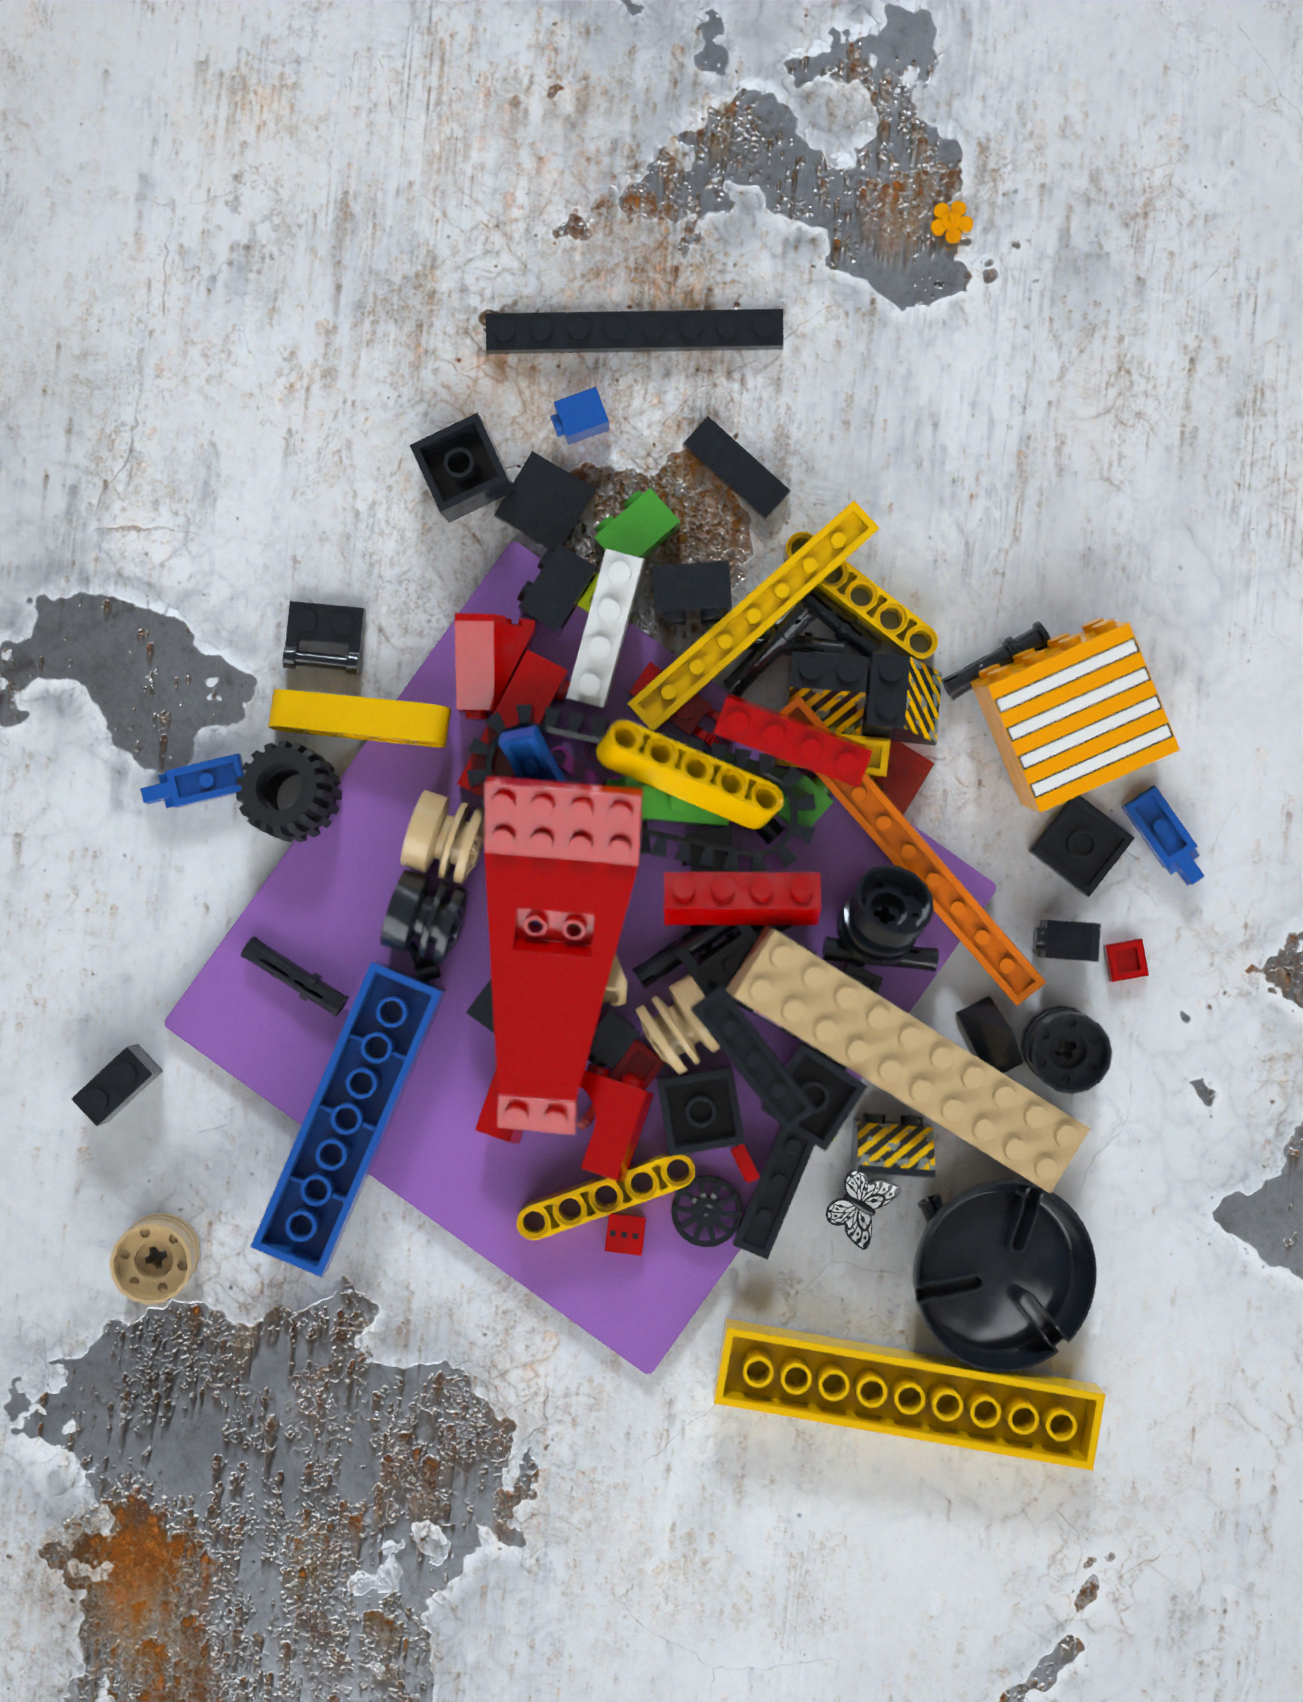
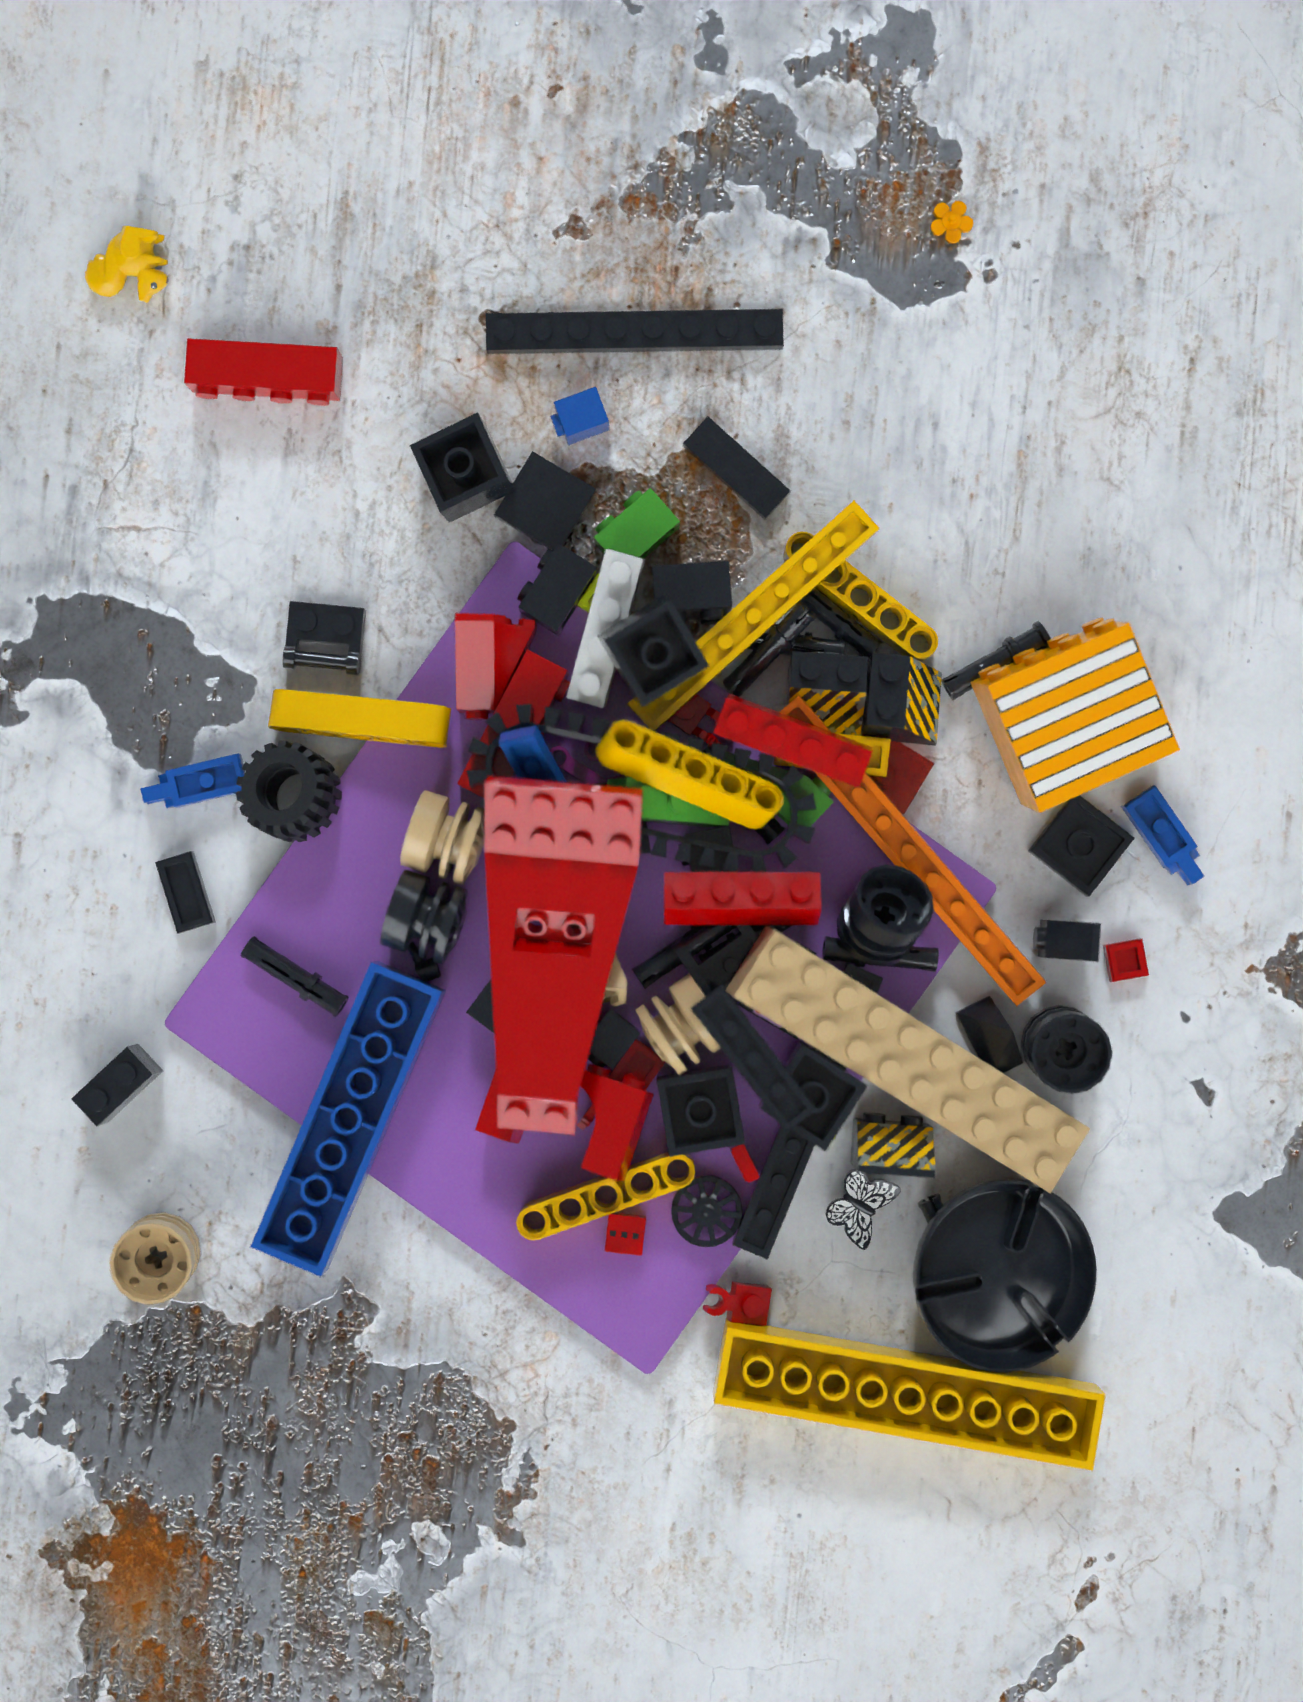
none -> yellow animal [85,226,169,303]
none -> black tile [155,851,216,934]
none -> red brick [184,338,343,406]
none -> black brick [597,596,709,707]
none -> red plate [703,1281,772,1326]

